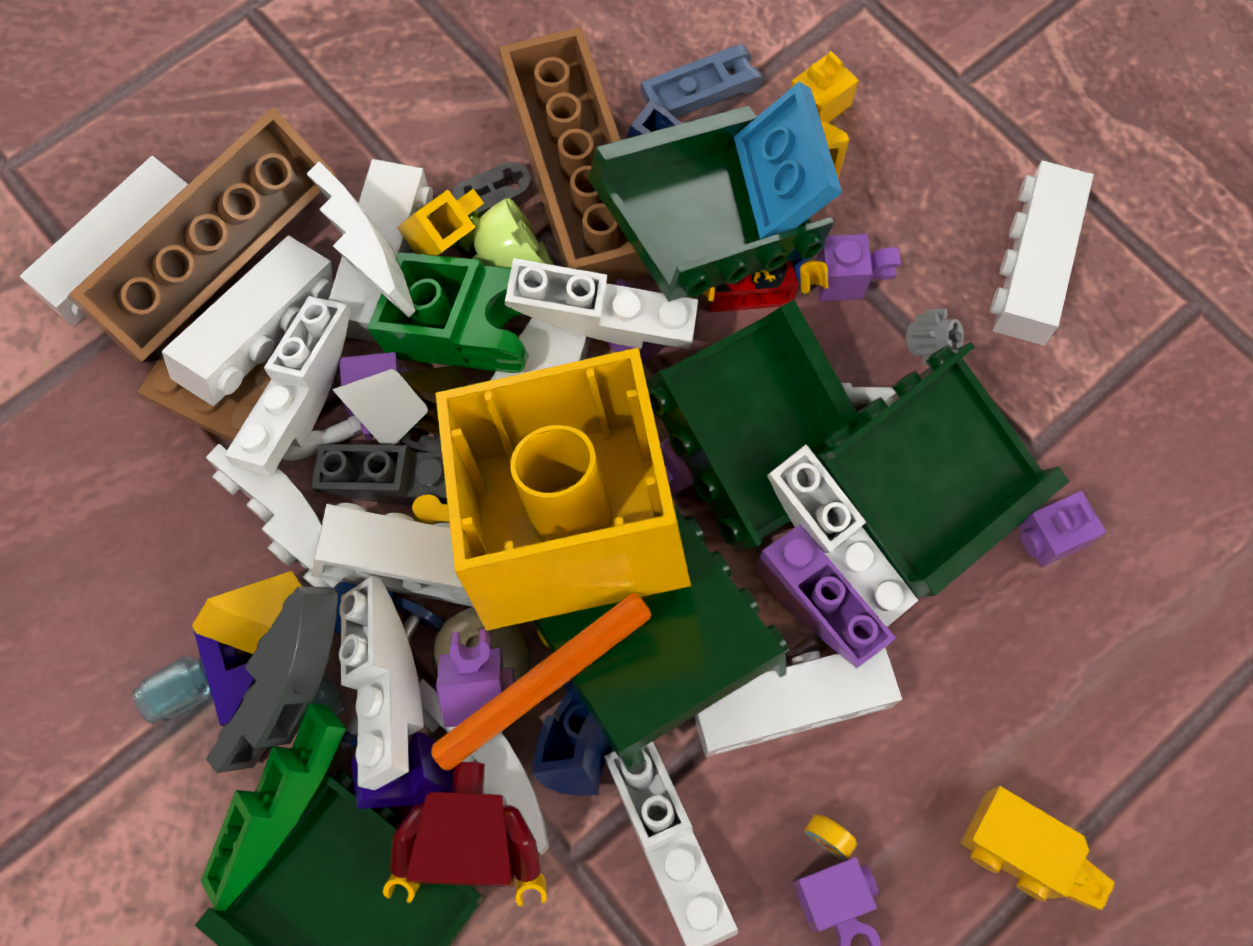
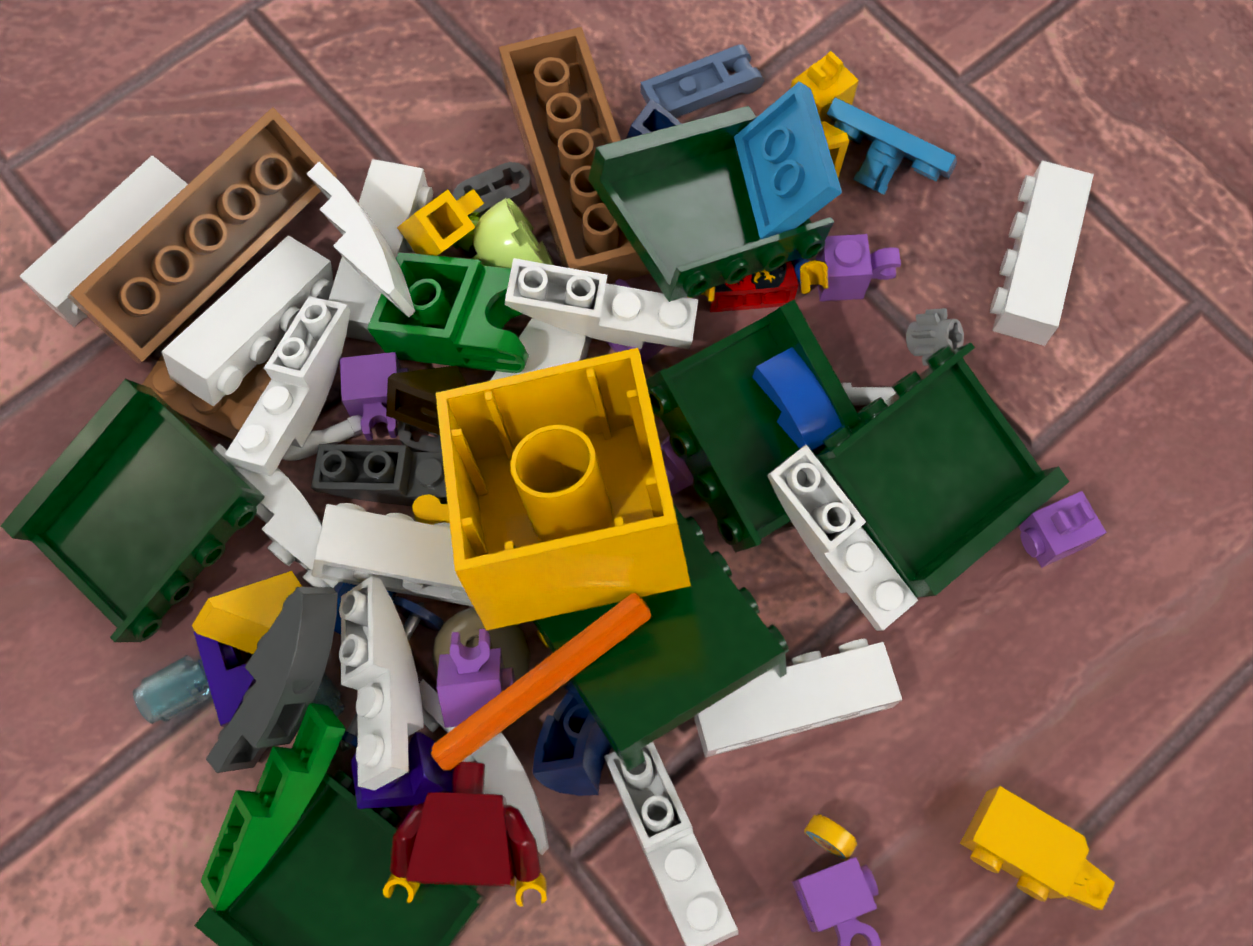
white sticker [332,369,428,445] -> none
medium lavender slope [755,525,896,669] -> none
none -> dark green panel [1,379,265,642]
none -> blue slope [752,347,842,453]
none -> dark azure plate [827,97,957,195]

